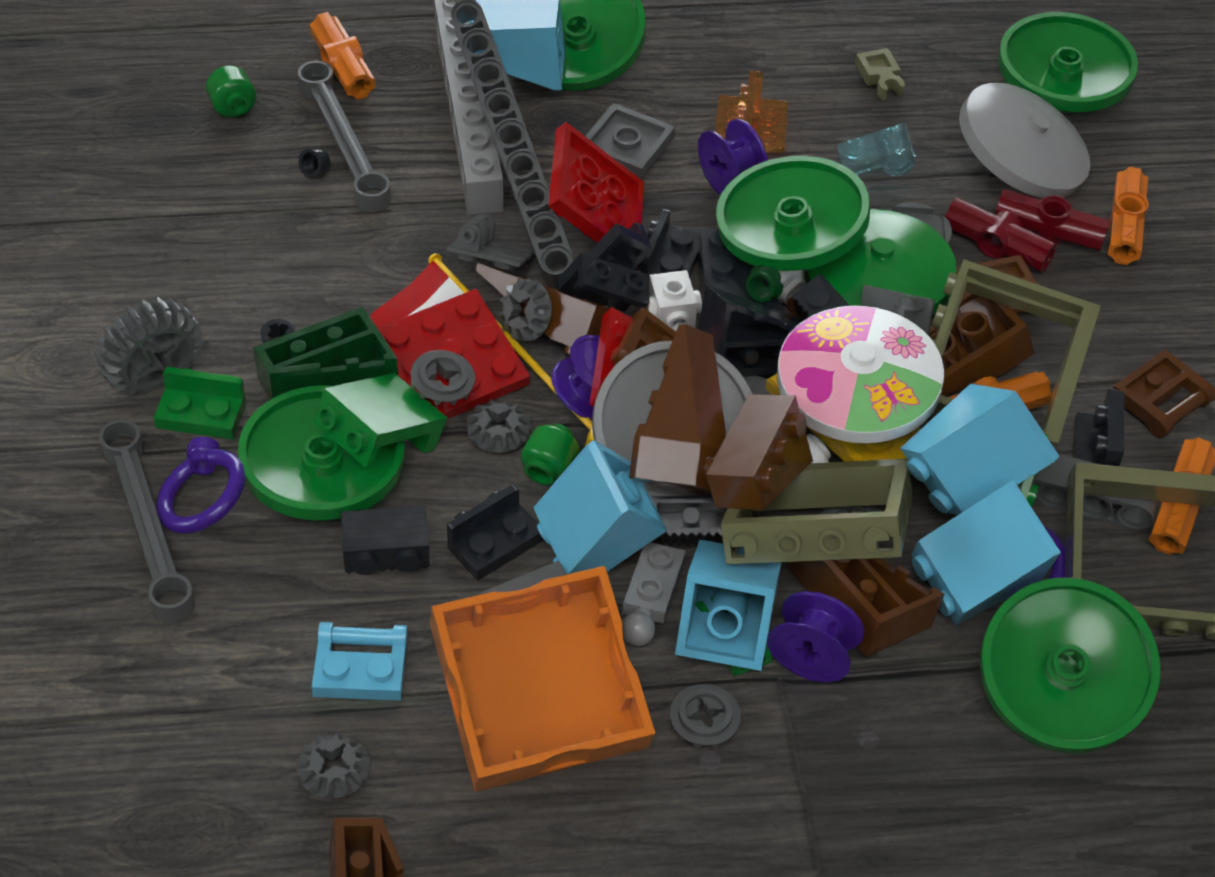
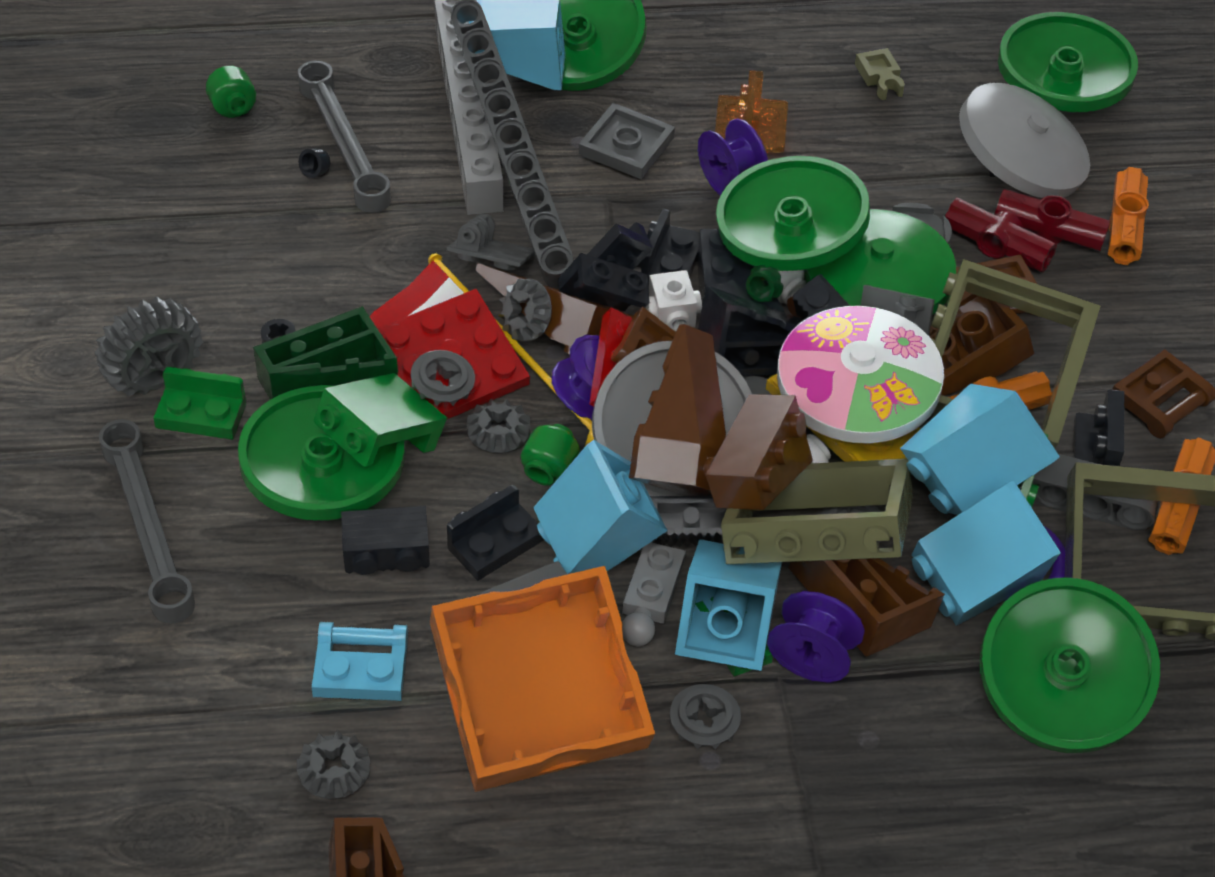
dark purple piece [156,437,245,534] -> none
orange piece [309,12,375,100] -> none
red plate [548,122,644,243] -> none
clear light blue plate [837,122,915,176] -> none

